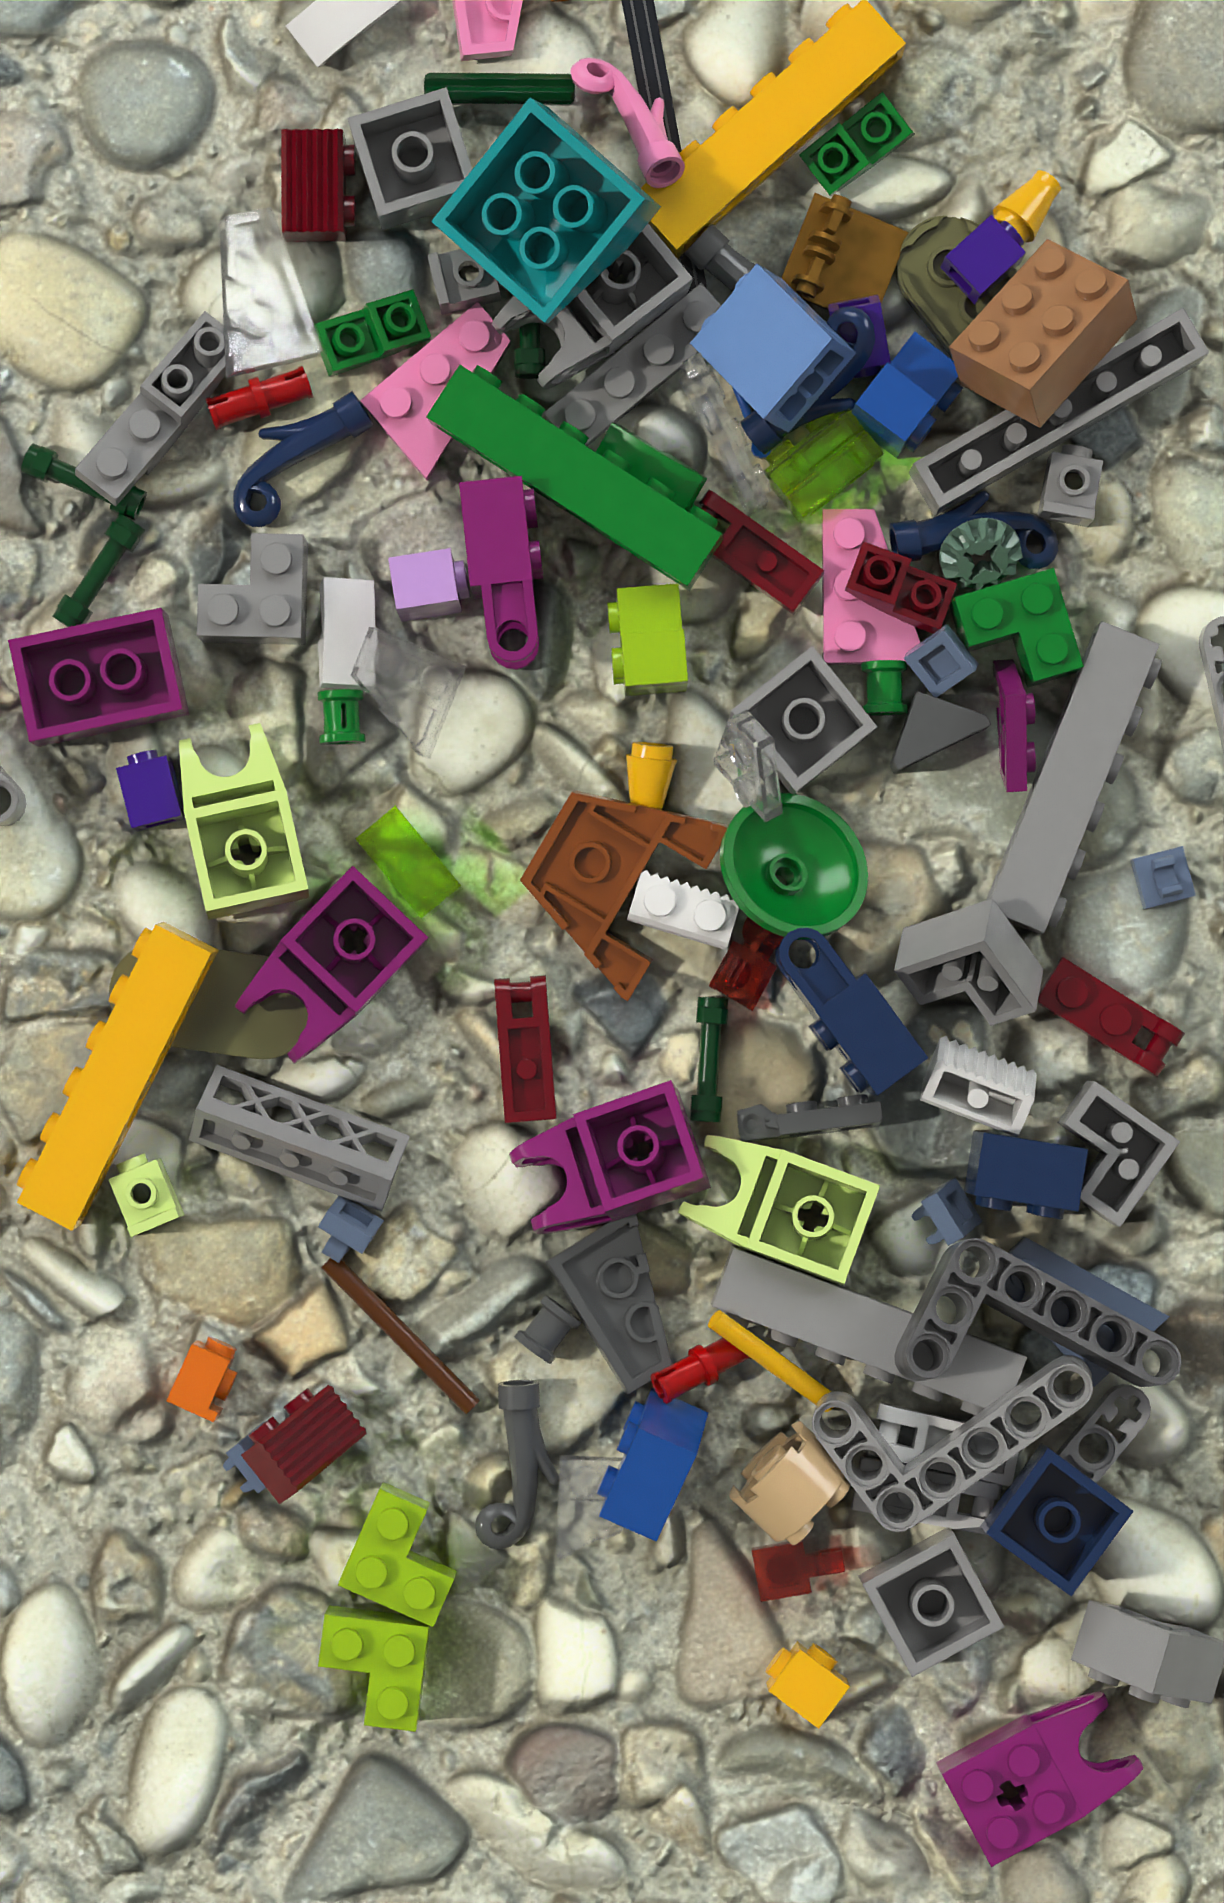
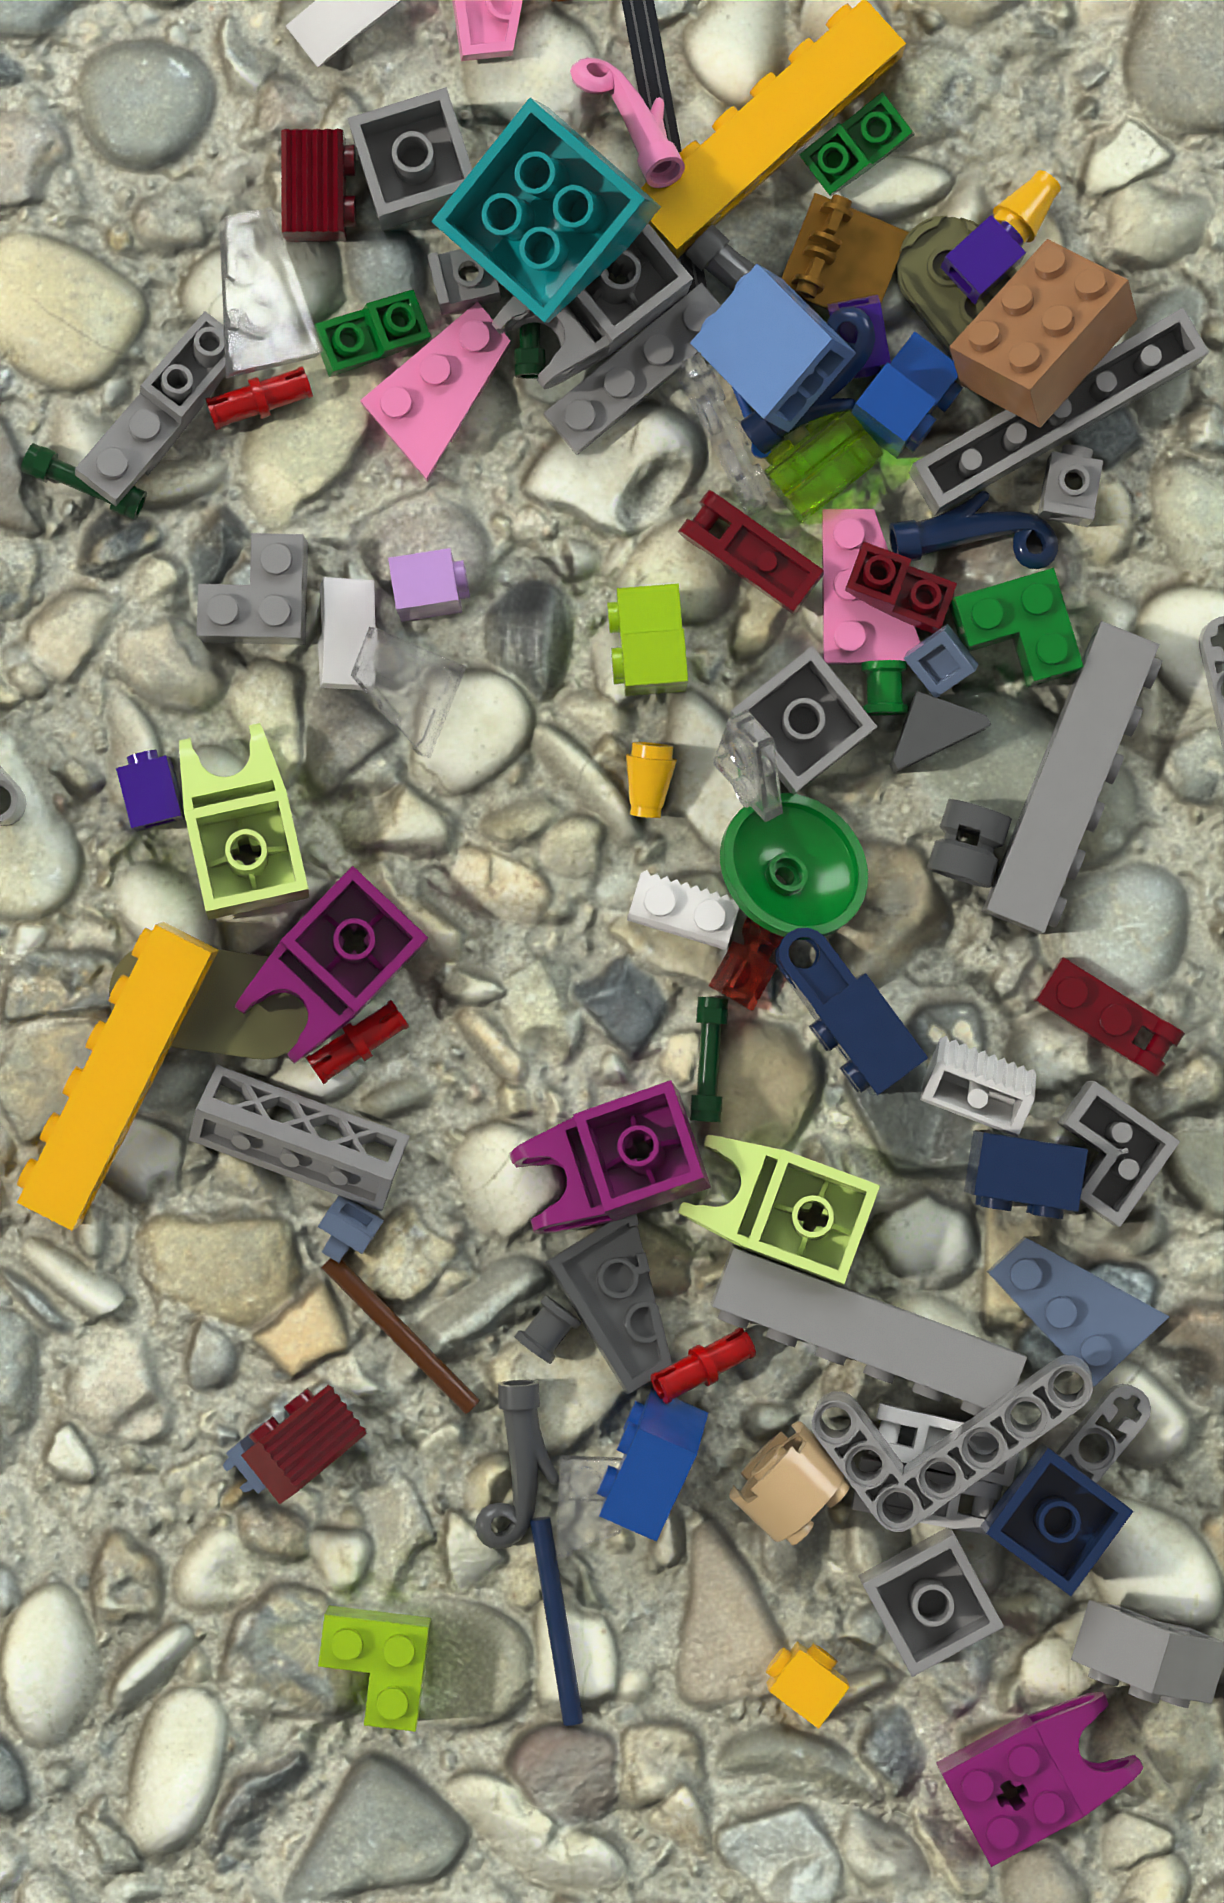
magenta brick [8,608,189,747] -> none
dark green bar [52,513,145,627] -> none
yellowish green brick [108,1153,184,1237] -> none
orange brick [166,1337,238,1422] -> none
dark blue plant [233,391,374,527] -> none
green bush [317,689,366,745] -> none
lime brick [338,1482,457,1627] -> none
clear neon green brick [355,806,464,921] -> none
dark green axle [424,73,575,104] -> none
green brick [426,365,723,591] -> none
magenta brick [459,476,543,670] -> none
dark red plate [494,975,557,1123] -> none
dark orange wing [520,790,728,1001] -> none
green slope [596,423,708,512] -> none
yellow bar [708,1310,834,1412] -> none
dark grey hinge [737,1094,883,1142] -> none
clear red plate [752,1540,845,1602] -> none
light grey brick [894,898,1043,1026] -> none
flat silver beam [894,1238,1182,1387] -> none
sand blue tile [911,1178,982,1246] -> none
sand green gear [939,518,1023,591] -> none
magenta wing [993,659,1036,792] -> none
sand blue tile [1130,846,1196,910] -> none
none -> red pin [305,1000,409,1084]
none -> dark blue bar [530,1517,584,1726]
none -> dark grey wheel [926,799,1012,888]

